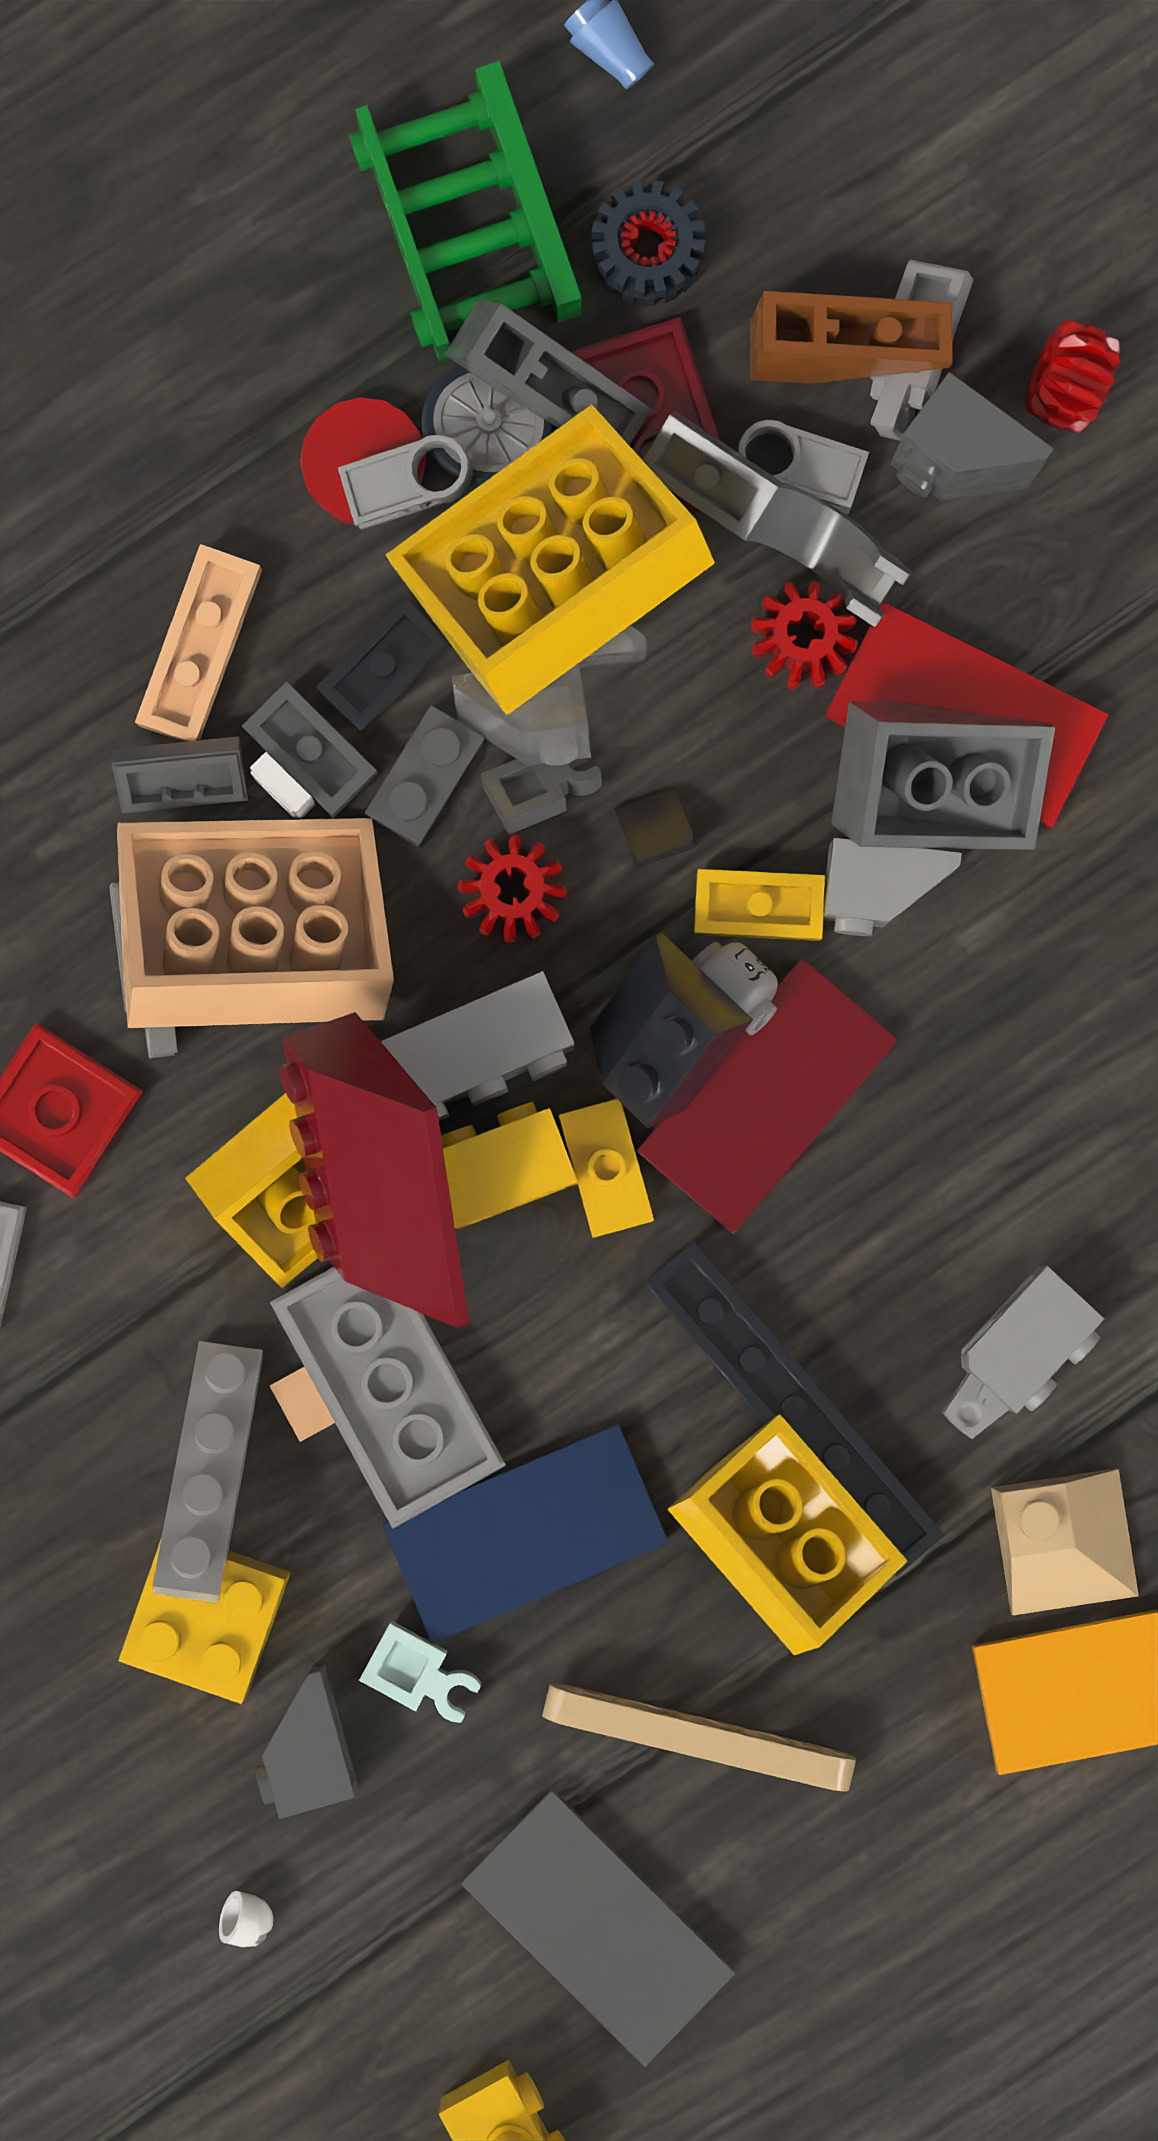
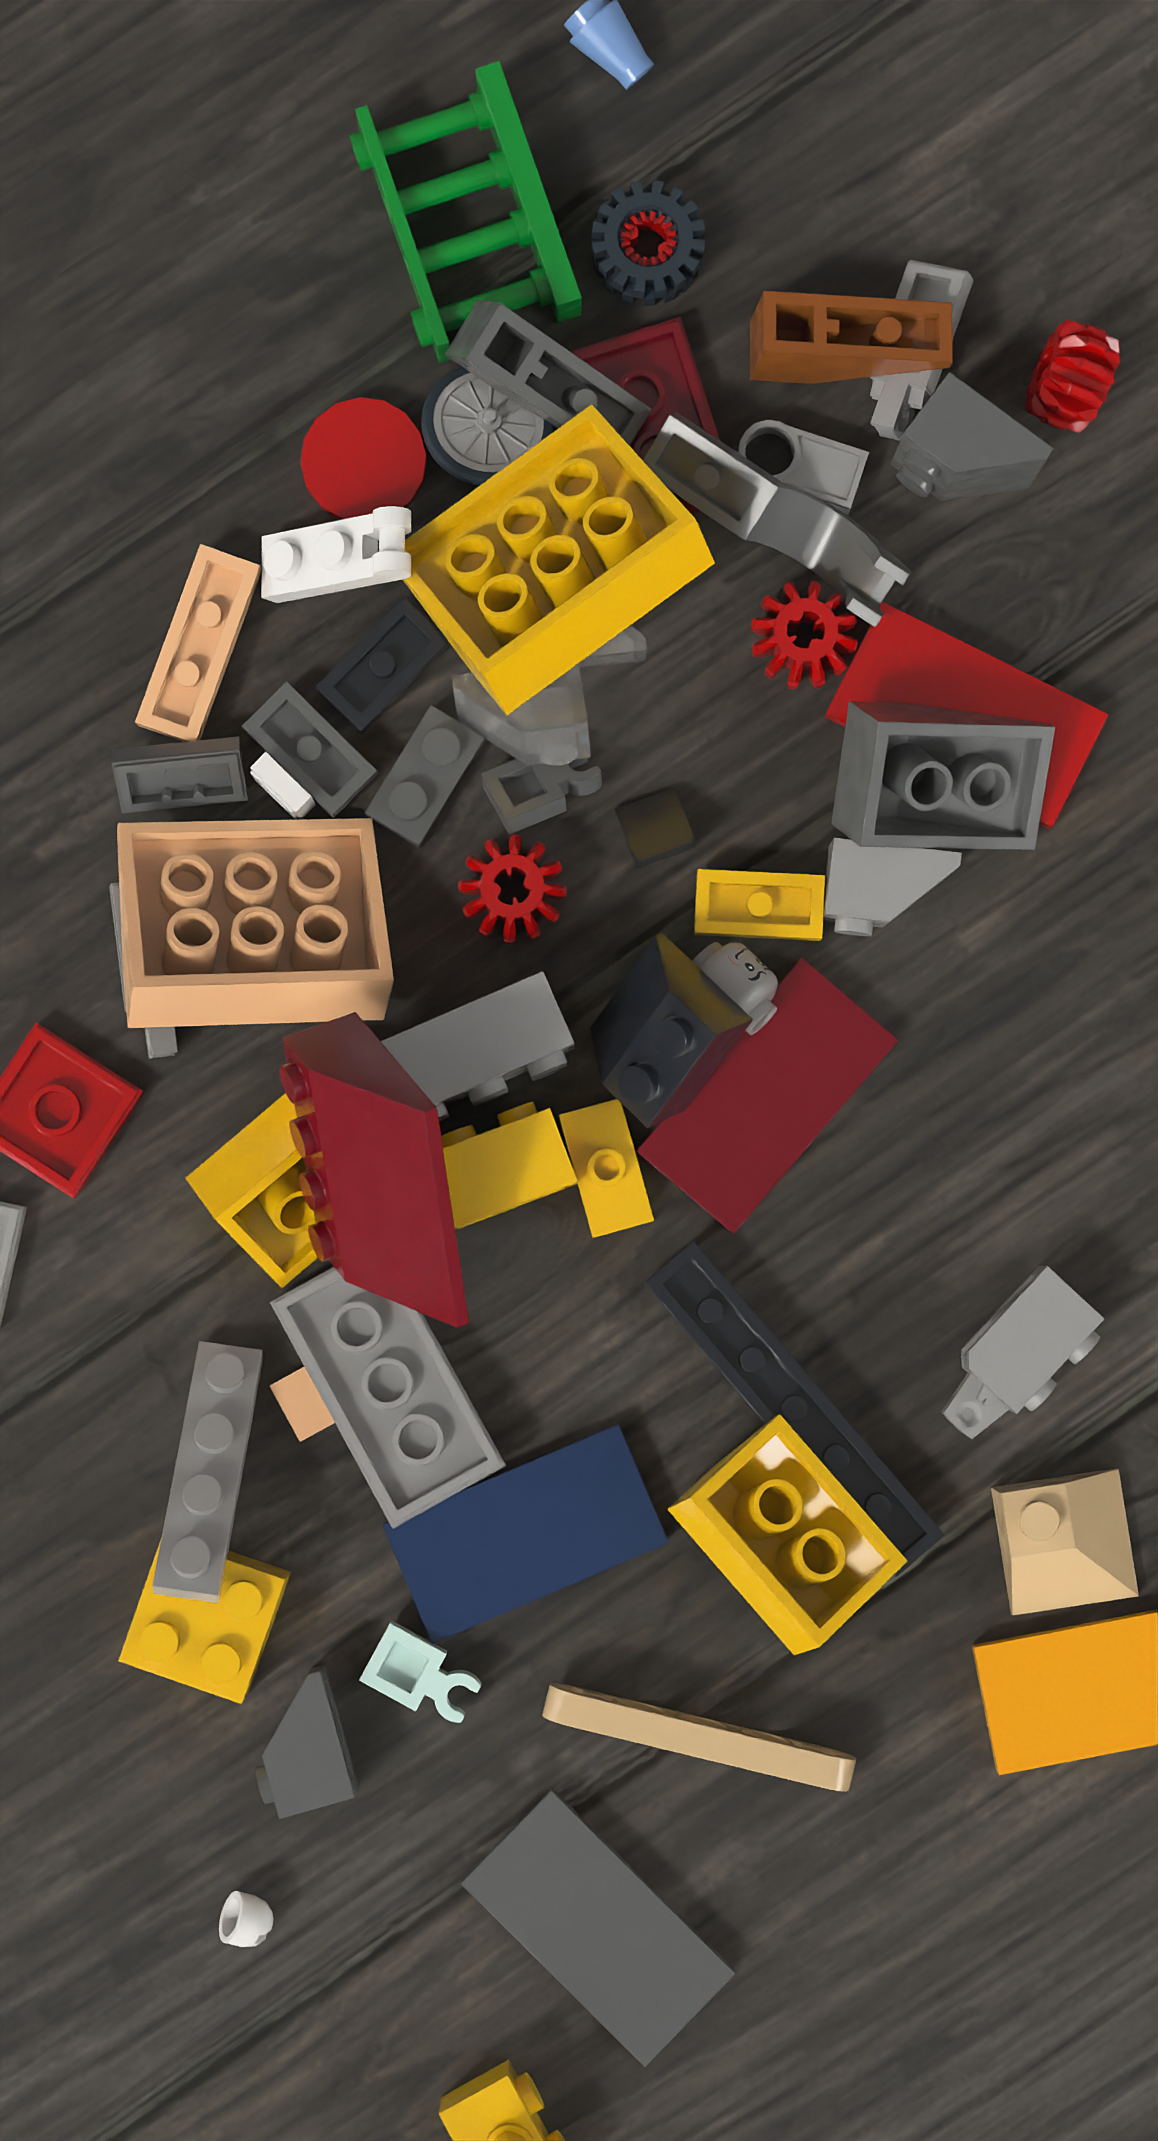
light grey piece [338,434,473,530] -> none
none -> white plate [261,506,411,603]

